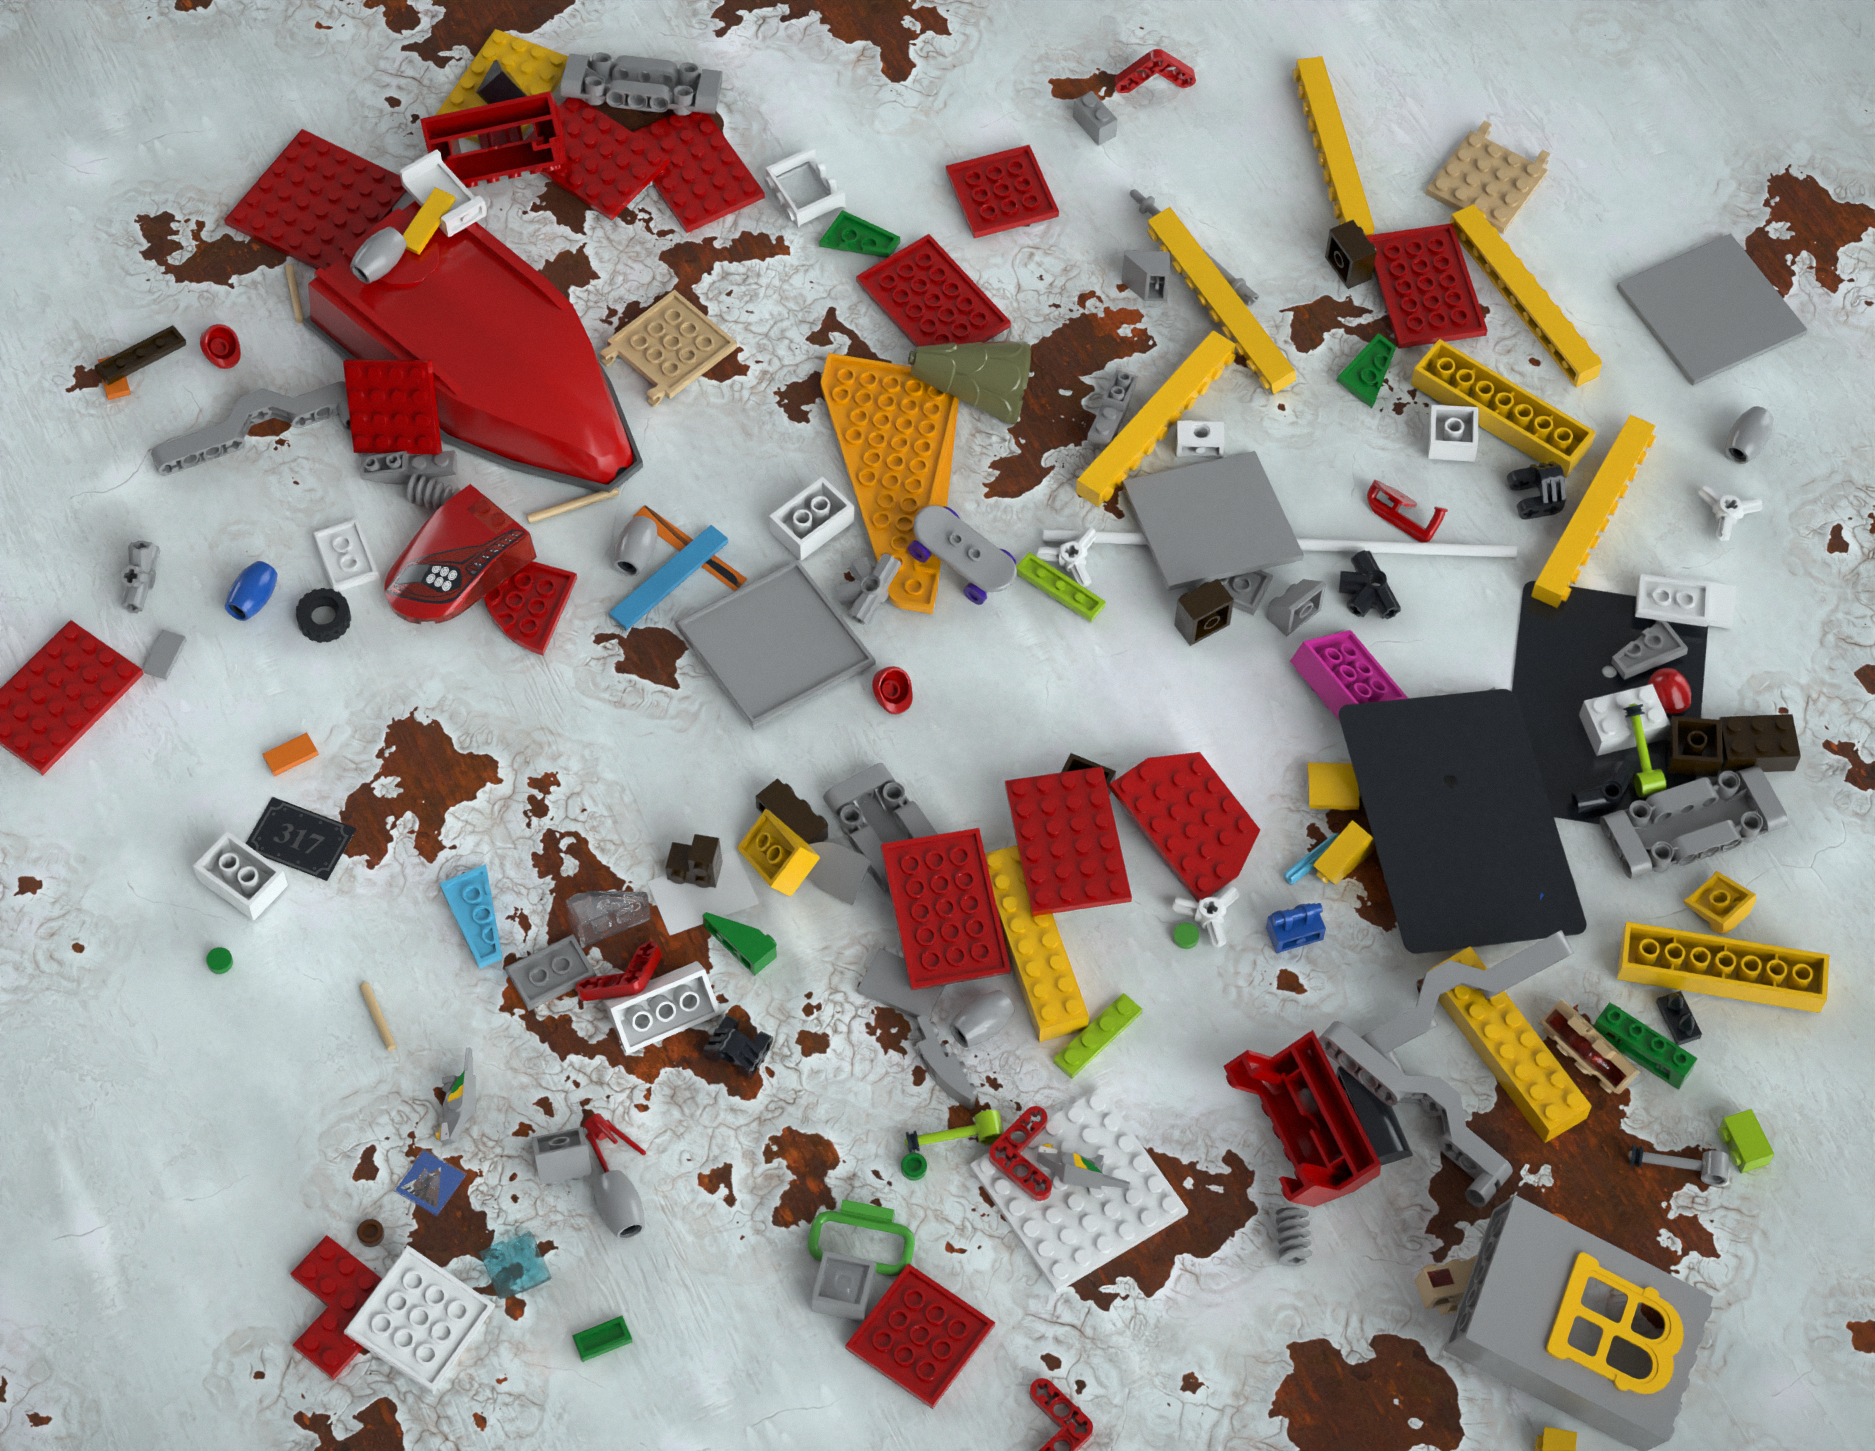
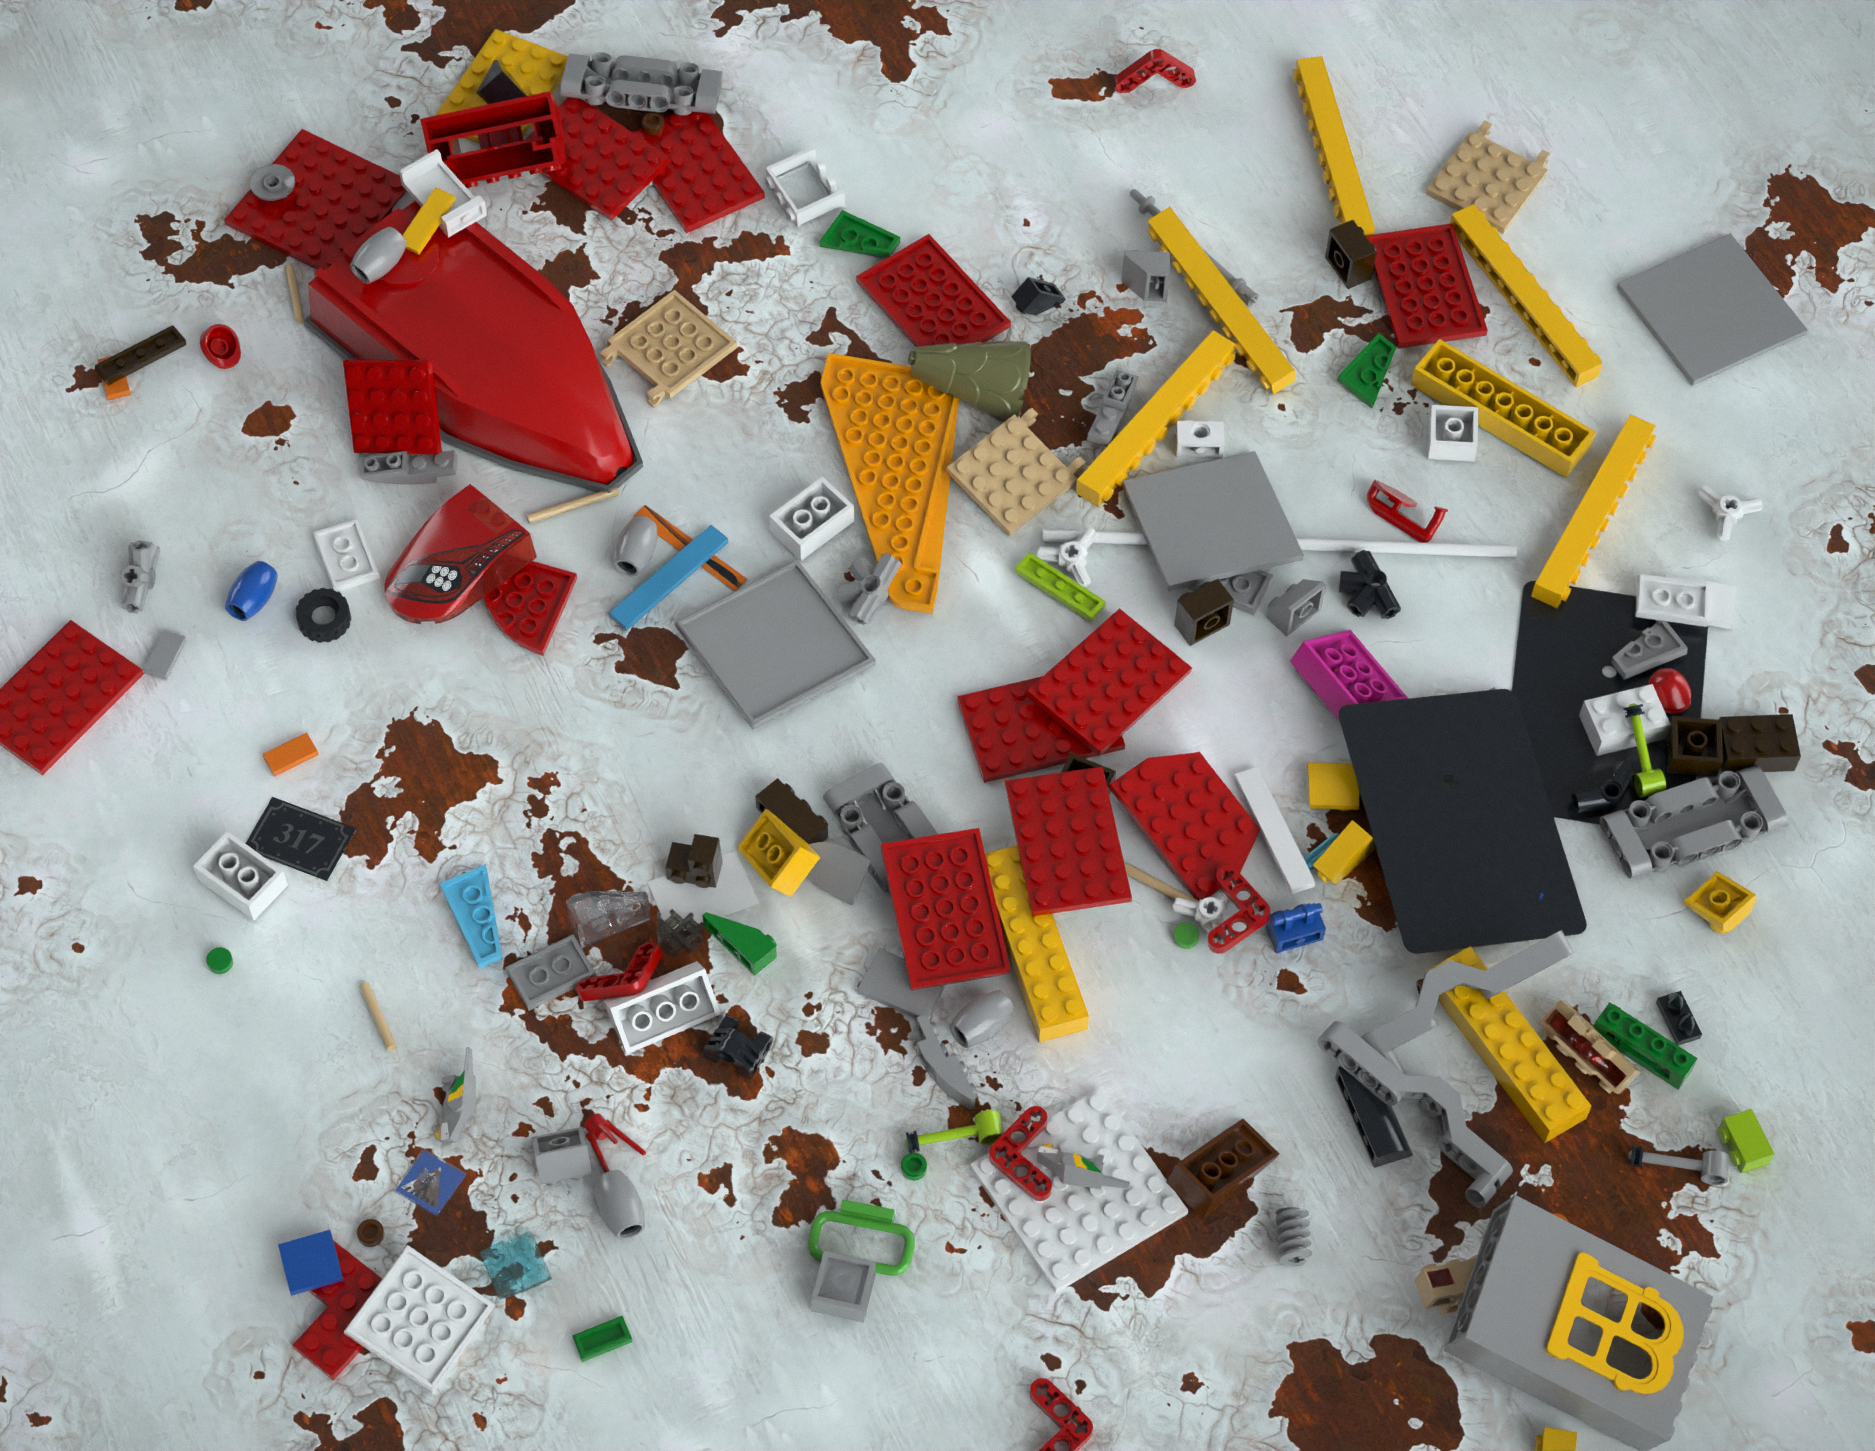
light grey beam [151,381,351,476] -> none
light grey piece [407,473,460,511] -> none
red plate [845,1263,995,1409] -> none
red hat [872,666,913,714] -> none
light grey piece [908,505,1017,605] -> none
red plate [945,144,1059,239] -> none
lime plate [1053,993,1142,1079] -> none
light grey brick [1073,91,1118,146] -> none
red wedge [1223,1030,1381,1207] -> none
black piece [1507,461,1566,520] -> none
yellow brick [1617,921,1830,1013] -> none
light grey piece [1725,406,1774,464] -> none
none -> light grey dish [250,164,295,201]
none -> blue tile [278,1230,344,1296]
none -> reddish brown tile [642,113,664,135]
none -> clear smoke piece [657,909,704,958]
none -> tan plate [946,408,1086,536]
none -> red plate [957,676,1125,783]
none -> black slope [1011,277,1066,315]
none -> red plate [1026,608,1192,756]
none -> tan bar [1124,862,1199,903]
none -> reddish brown slope [1166,1119,1280,1218]
none -> red beam [1208,866,1270,954]
none -> white tile [1235,767,1315,894]

